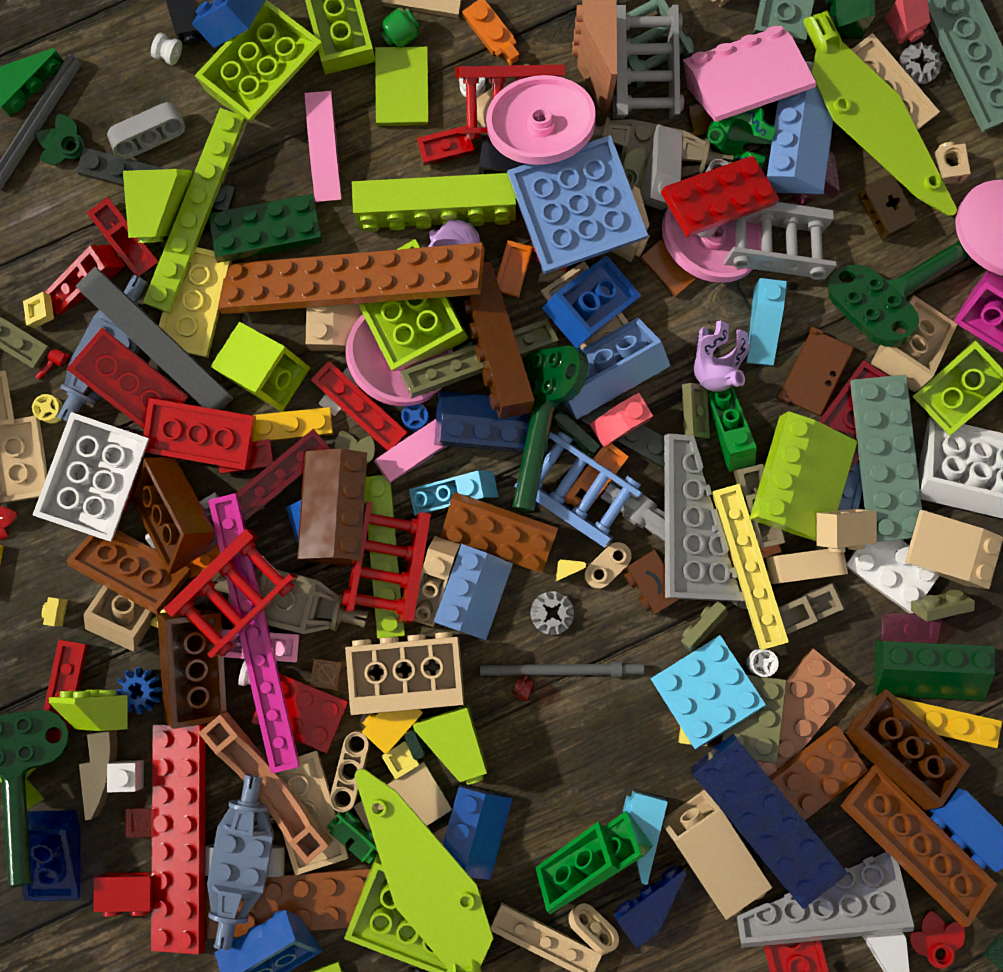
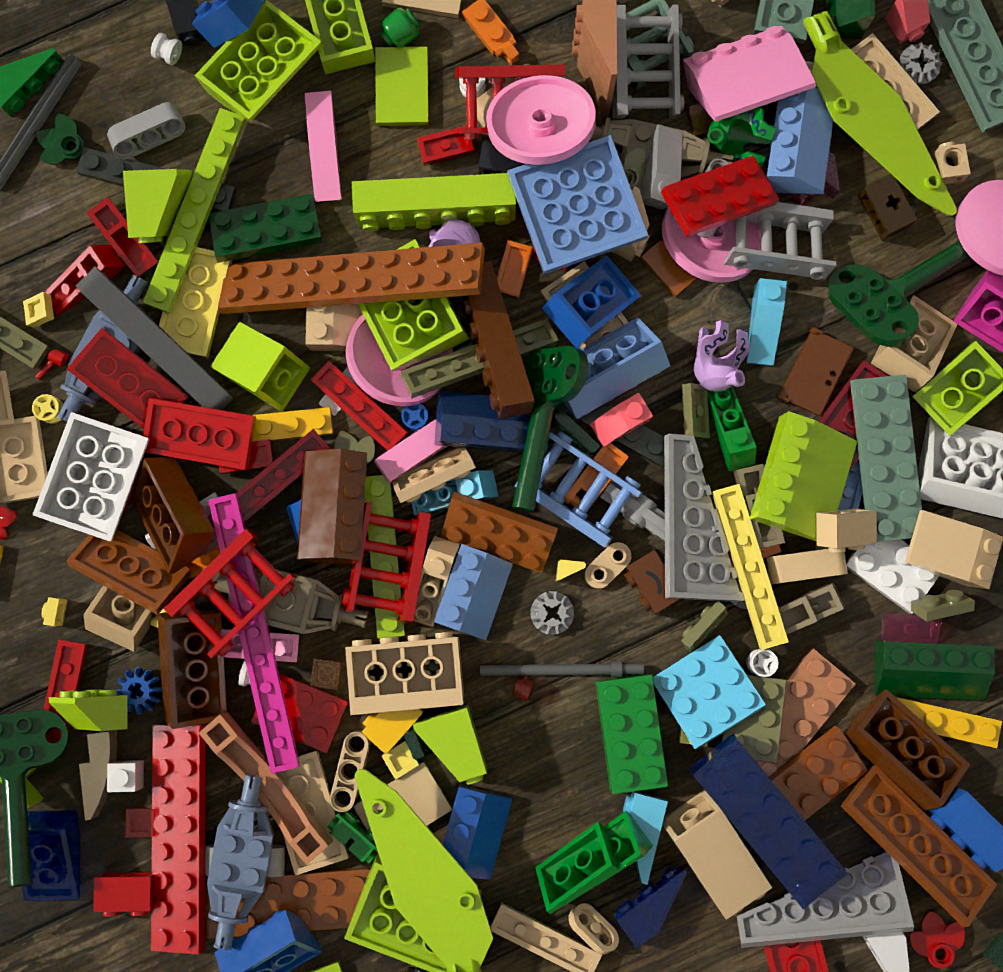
none -> tan plate [392,447,476,503]
none -> green brick [595,674,668,794]

